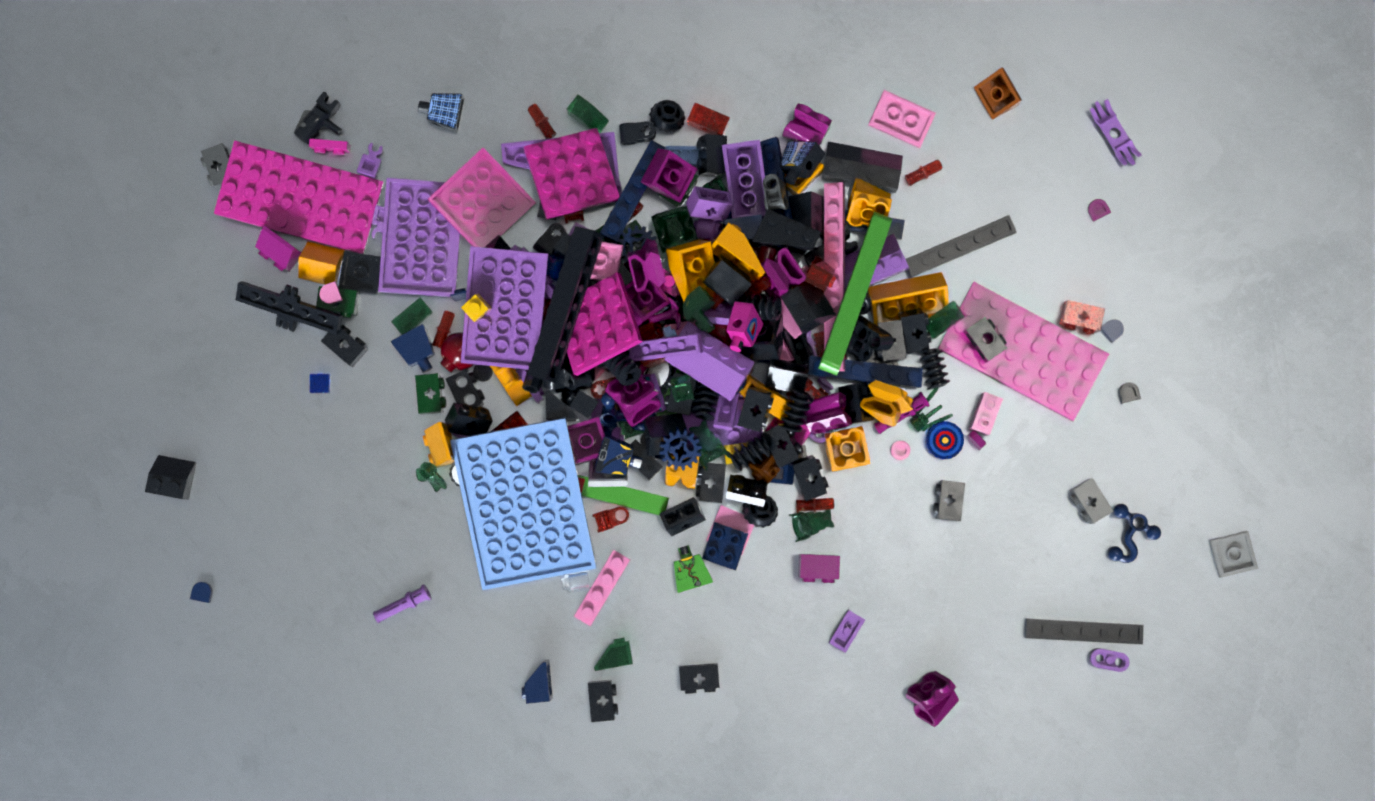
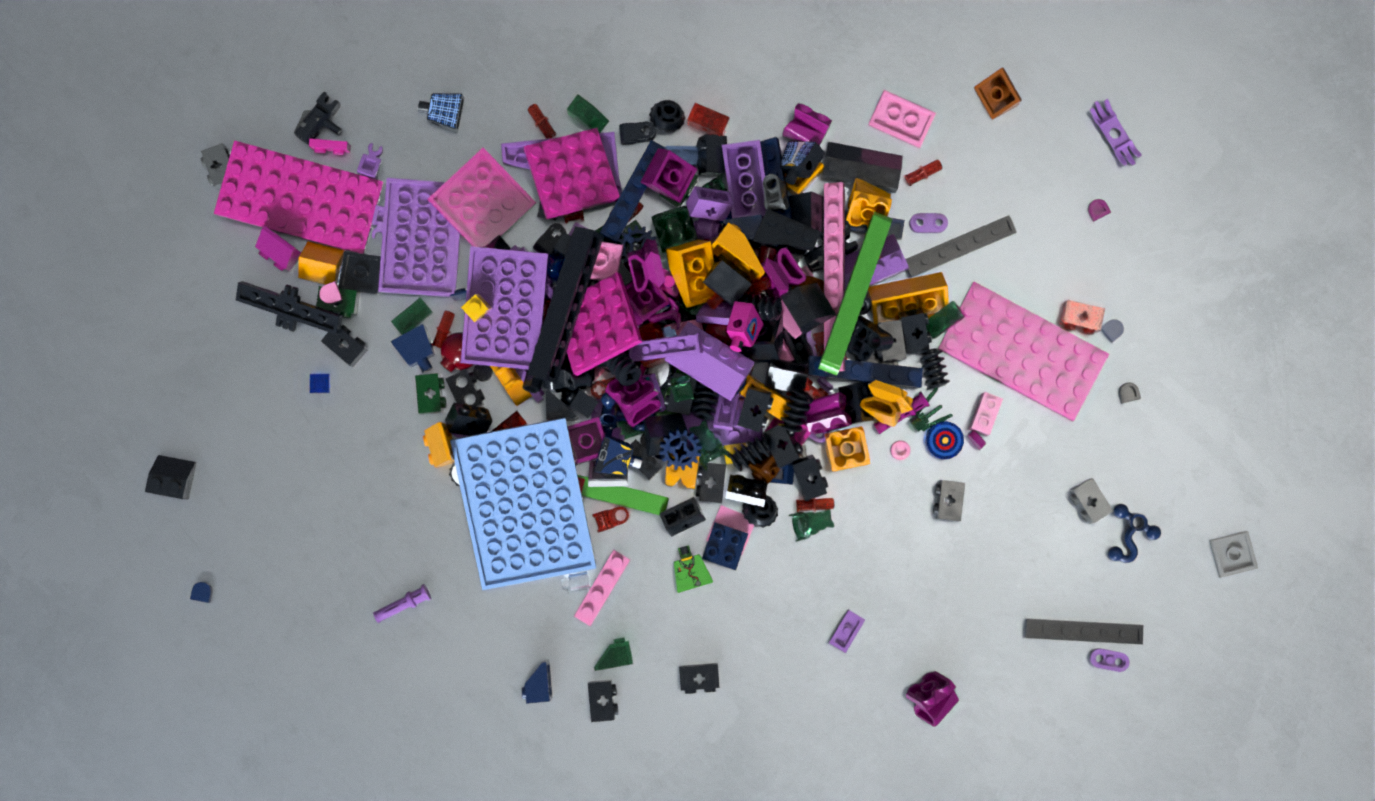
clear green plate [416,462,447,492] -> none
clear green brick [683,286,716,333] -> none
magenta brick [798,554,840,583] -> none
clear red slope [804,255,836,291] -> none
brick [964,317,1007,363] -> none
none -> medium lavender plate [909,213,948,233]

